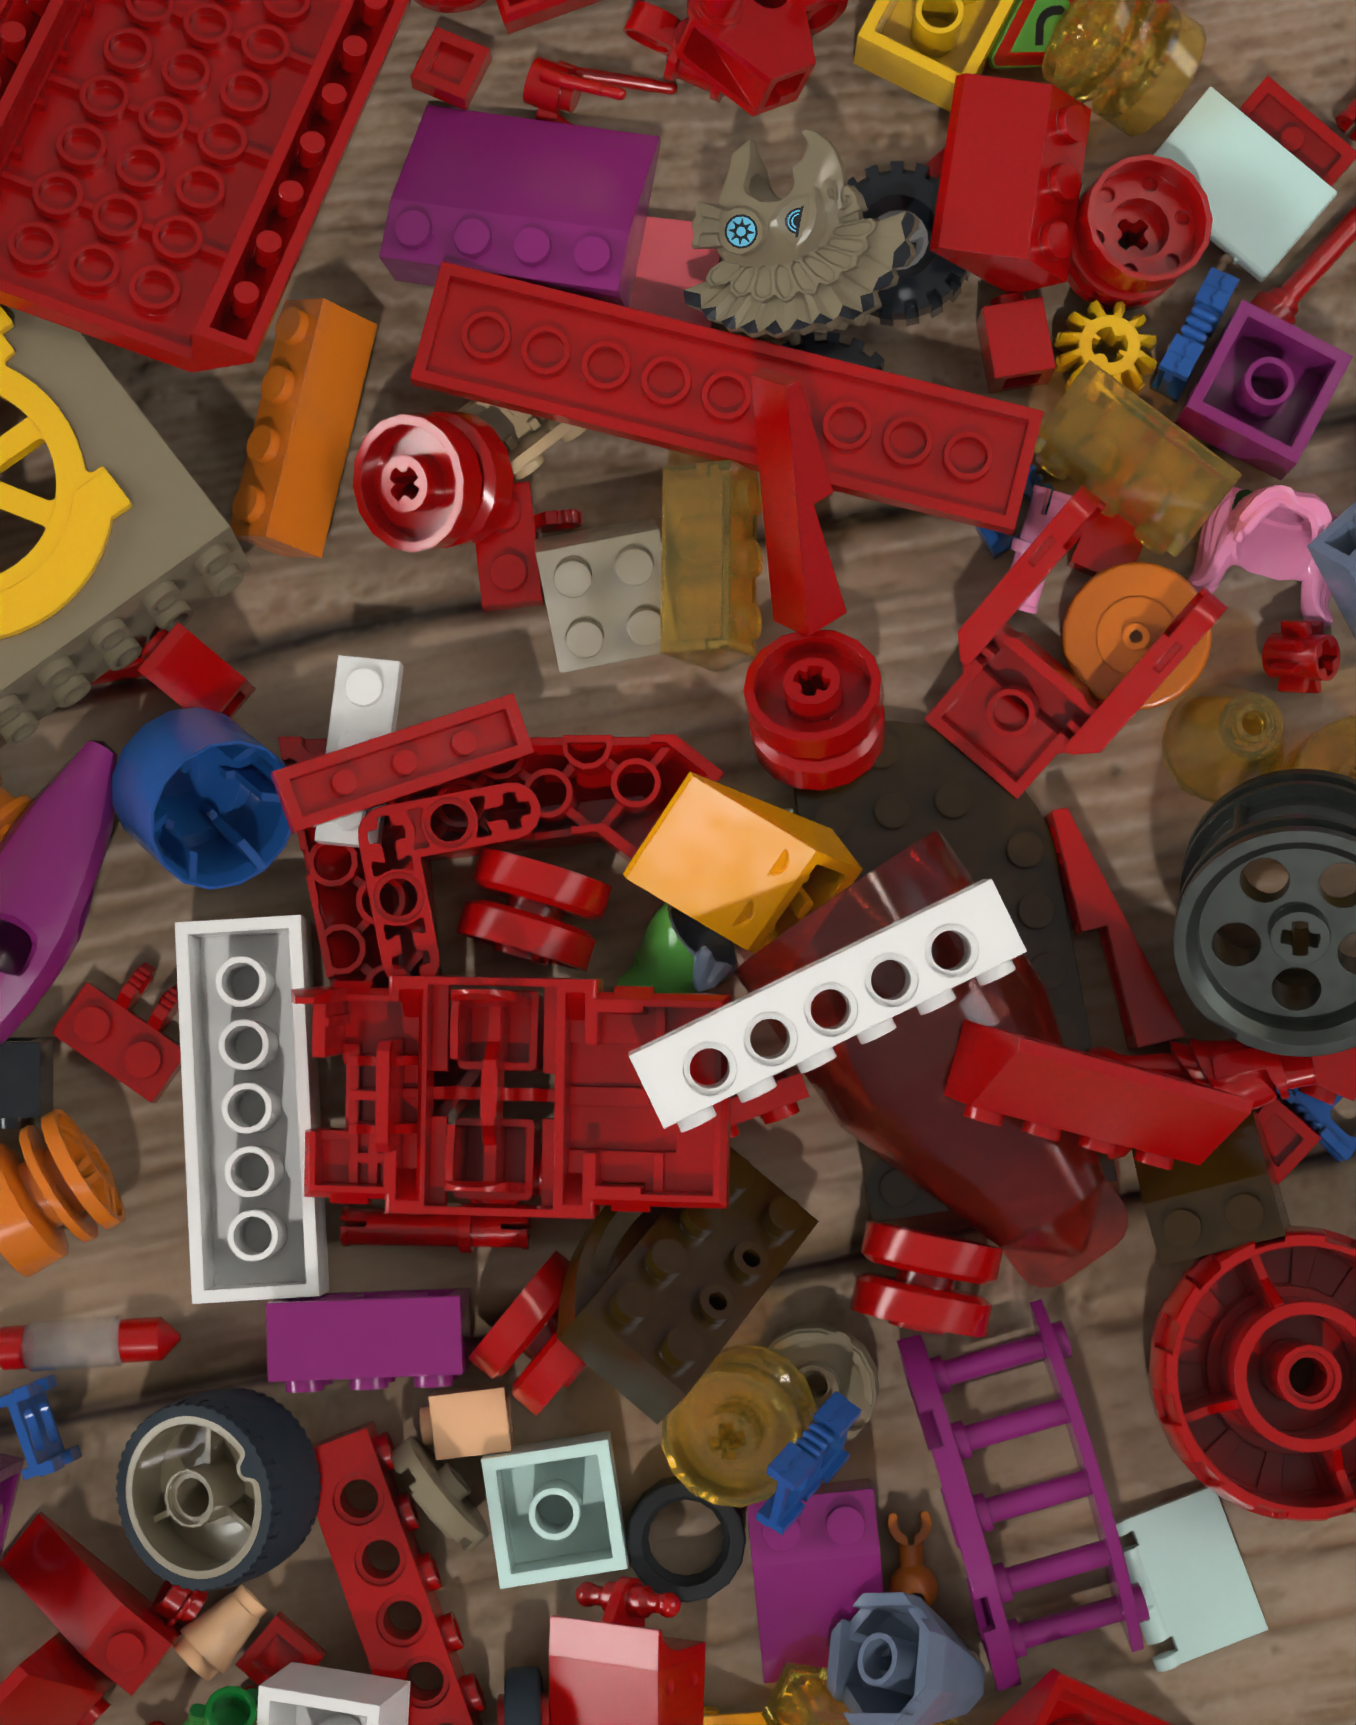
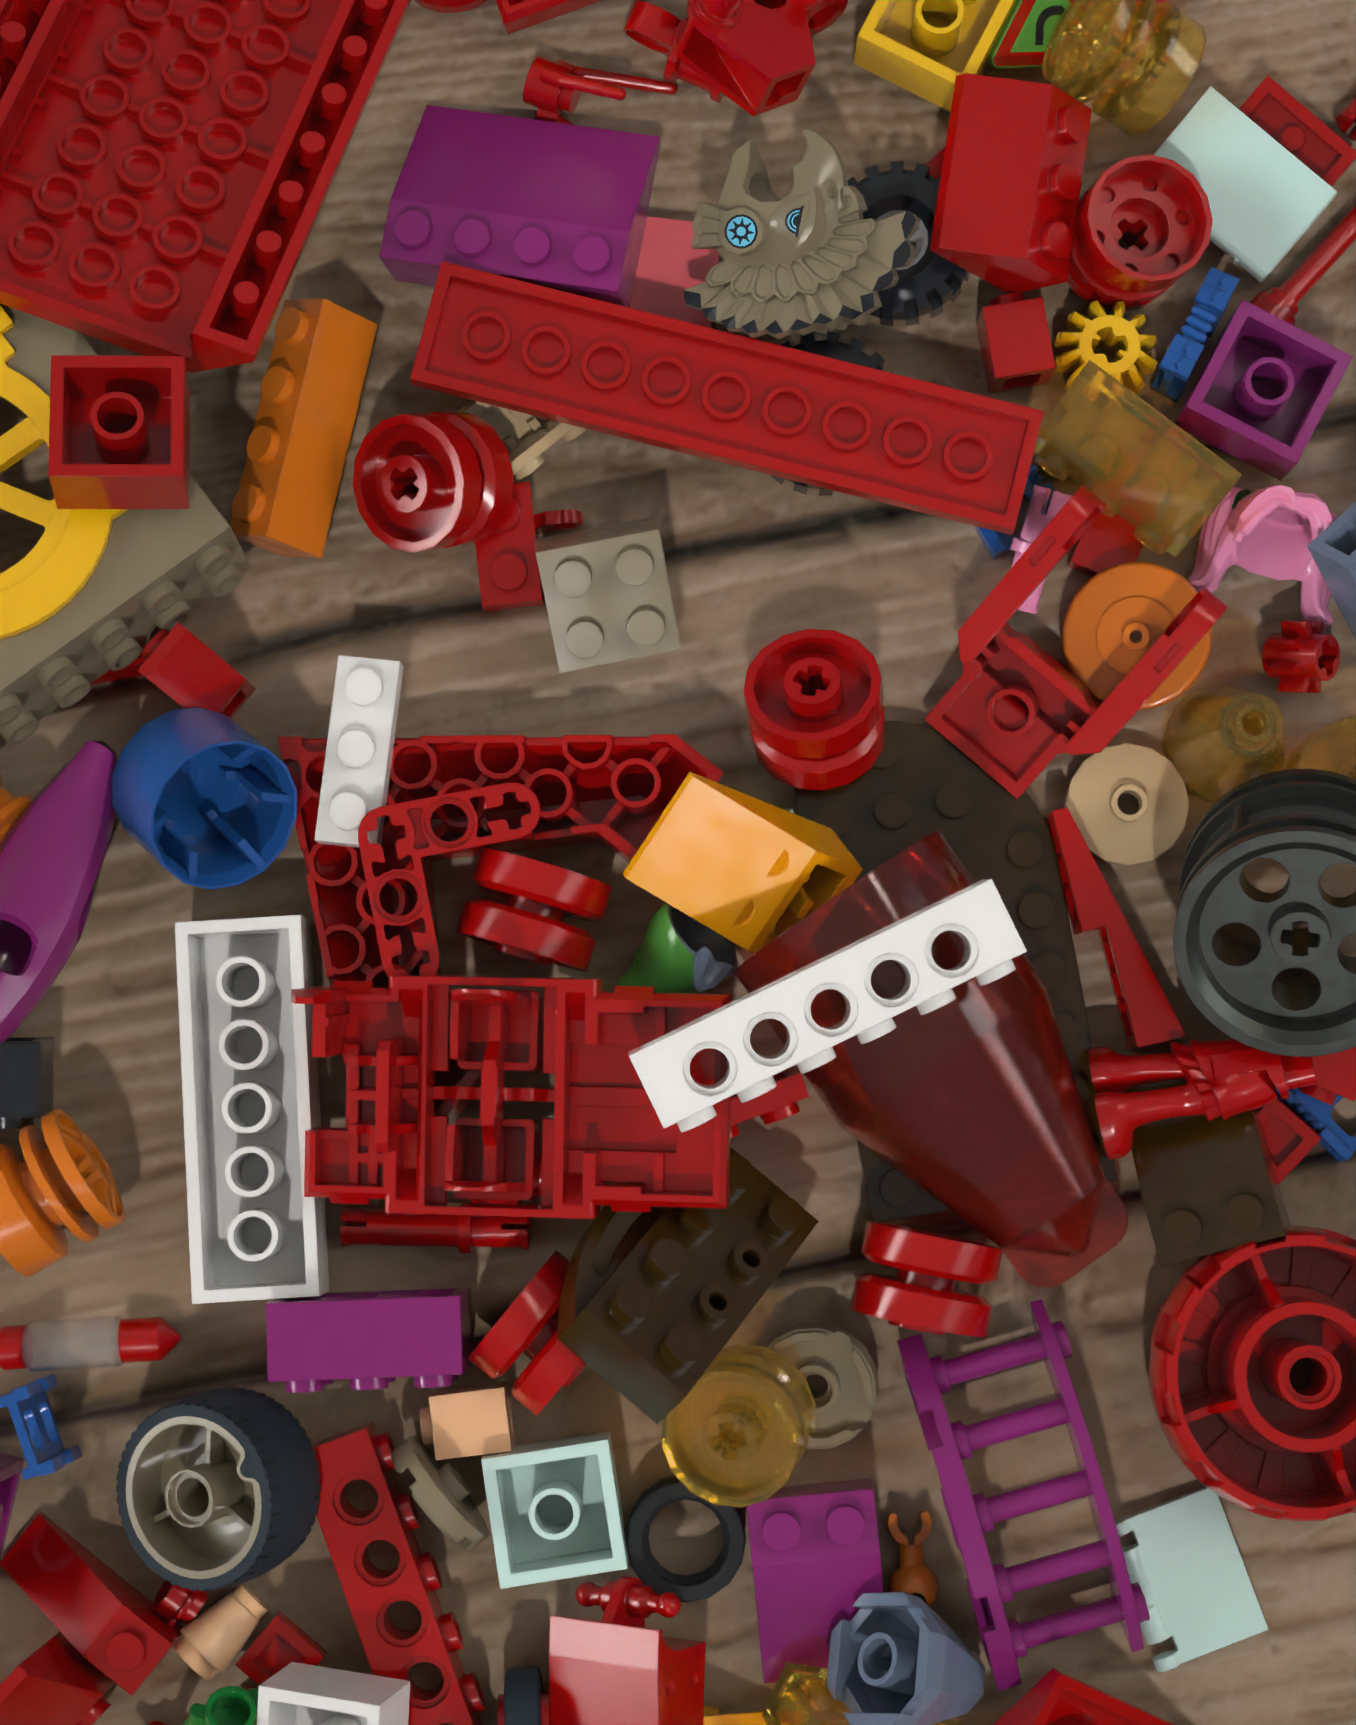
red hinge [51,962,181,1103] -> none
red plate [271,693,534,835] -> none
red plate [410,27,492,111] -> none
clear yellow slope [660,460,763,672] -> none
red slope [751,368,847,637] -> none
blue piece [756,1391,862,1535] -> none
red slope [943,1019,1254,1170] -> none
none -> red brick [48,355,190,509]
none -> tan plate [1064,743,1189,867]

